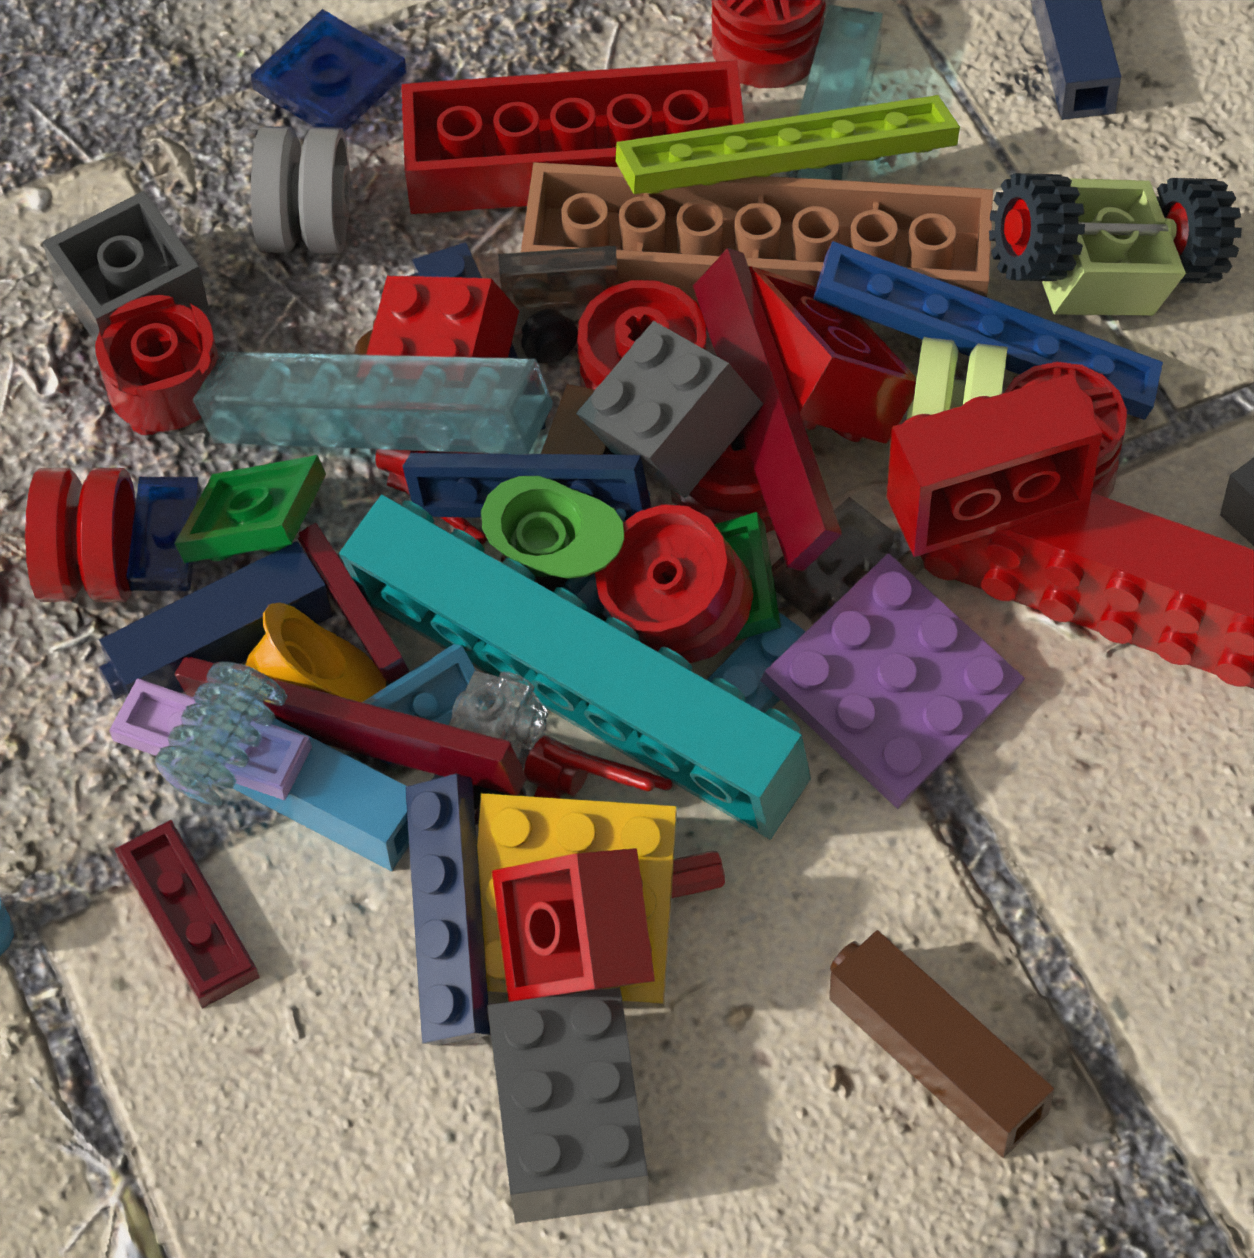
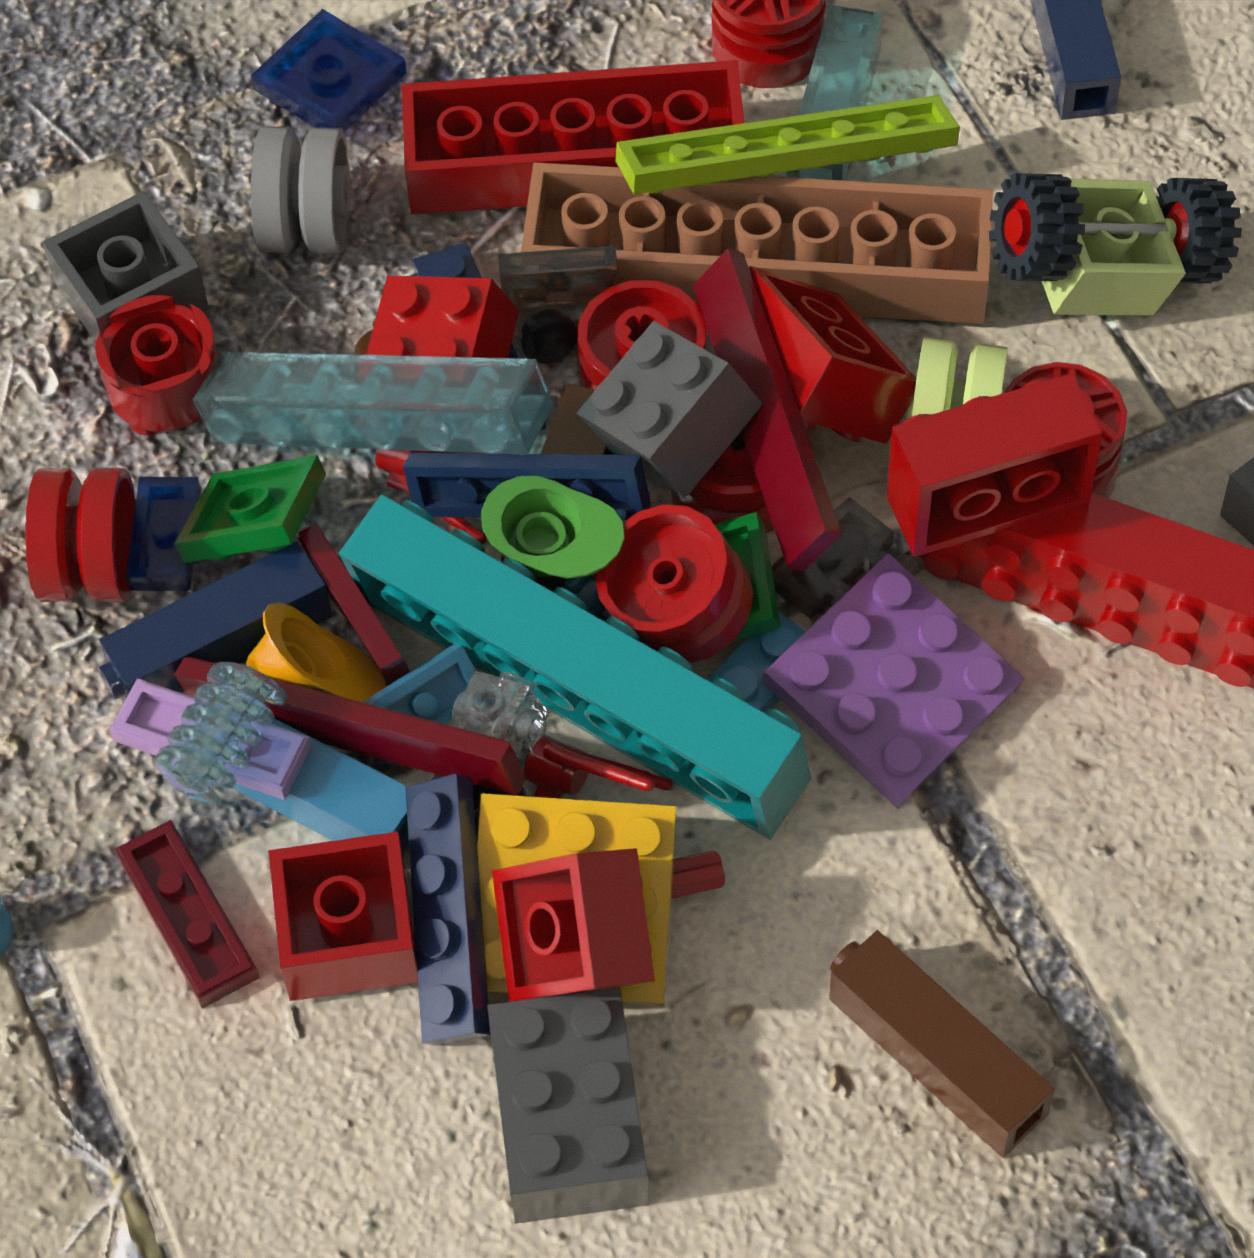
blue plate [813,241,1163,420] -> none
none -> red brick [268,831,418,1001]

